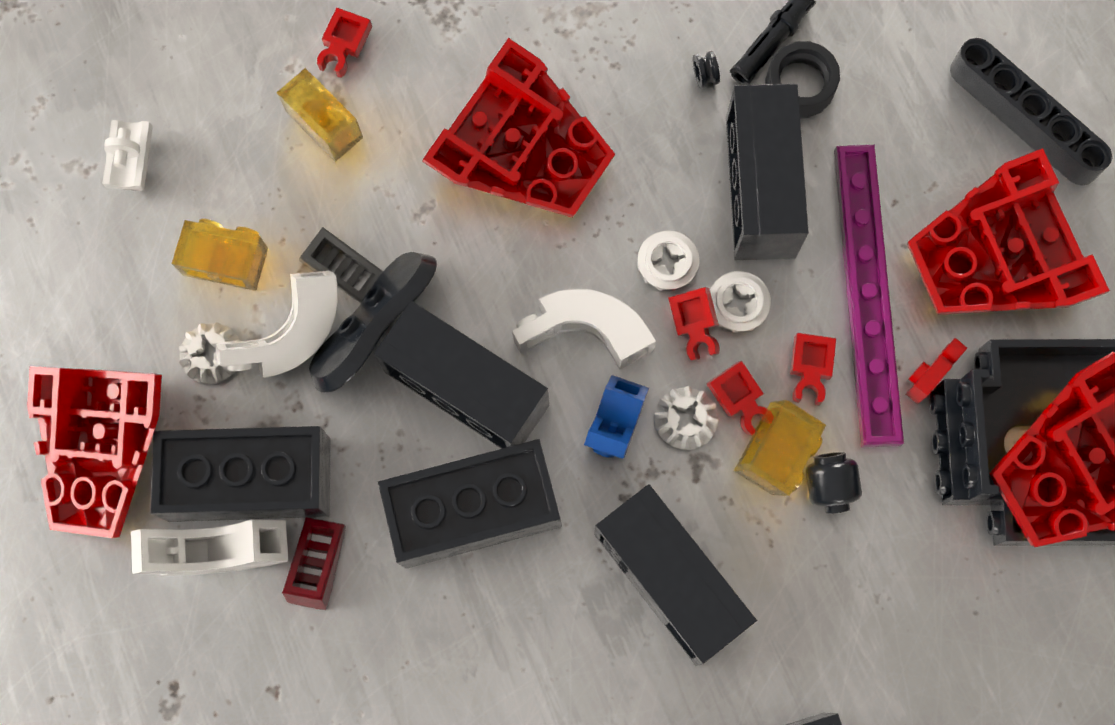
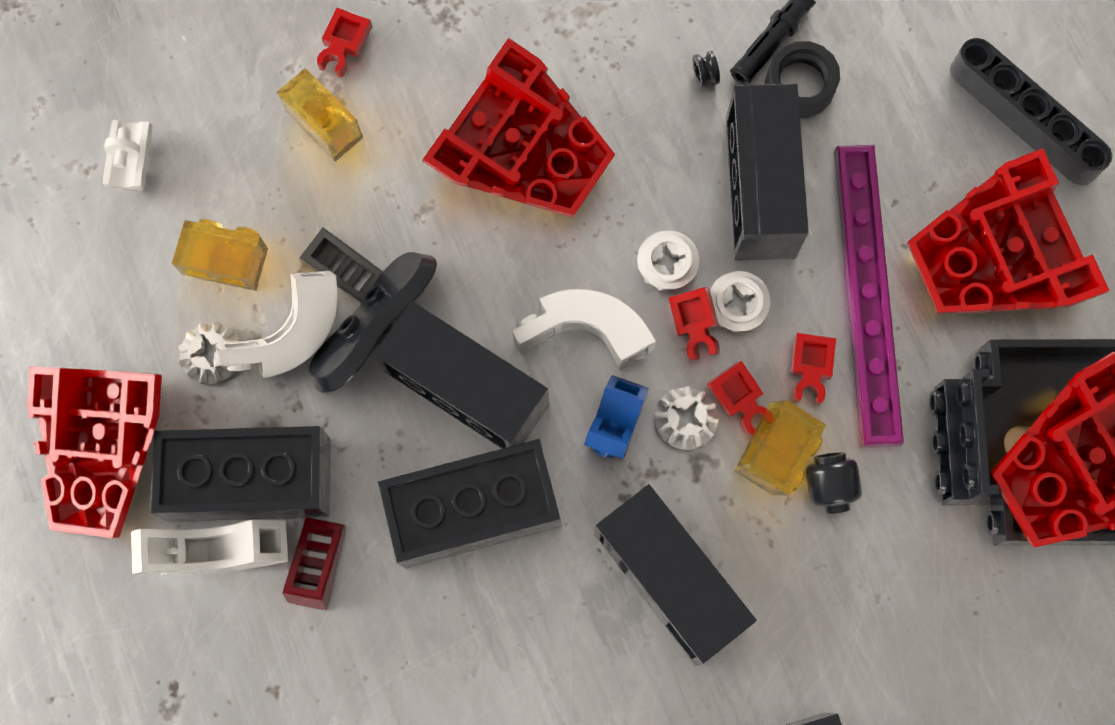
red plate [905,338,968,404] -> none

